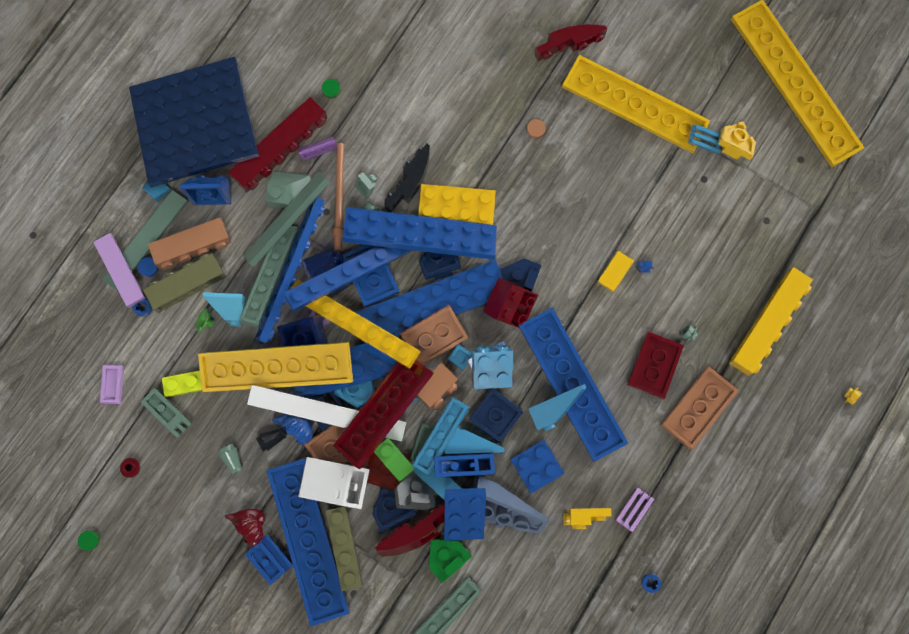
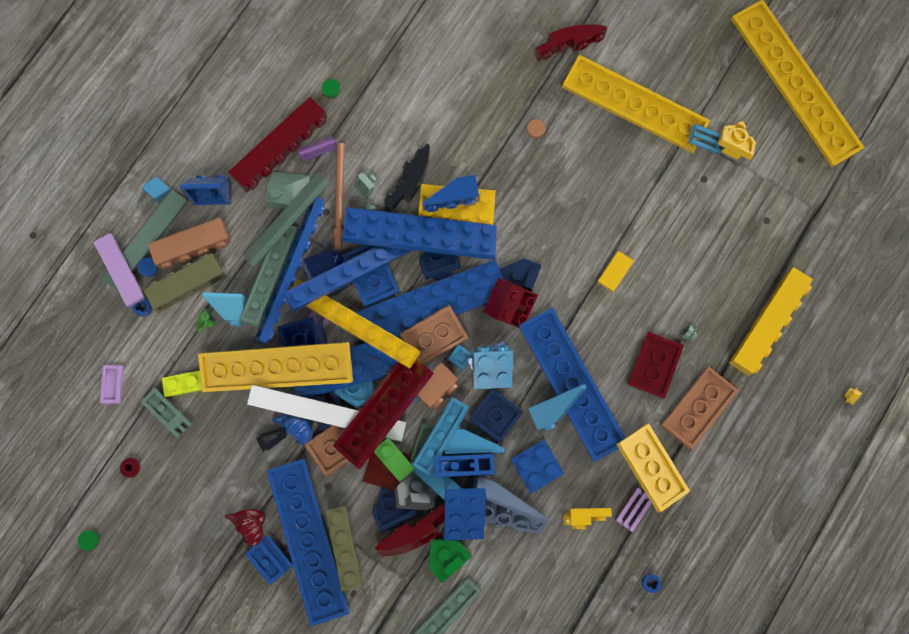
dark blue plate [129,57,259,187] -> none
sand green cone [218,443,242,474] -> none
white slope [298,457,369,509] -> none
blue plate [635,261,654,273] -> none
none -> blue slope [422,175,479,212]
none -> yellow plate [616,423,690,513]

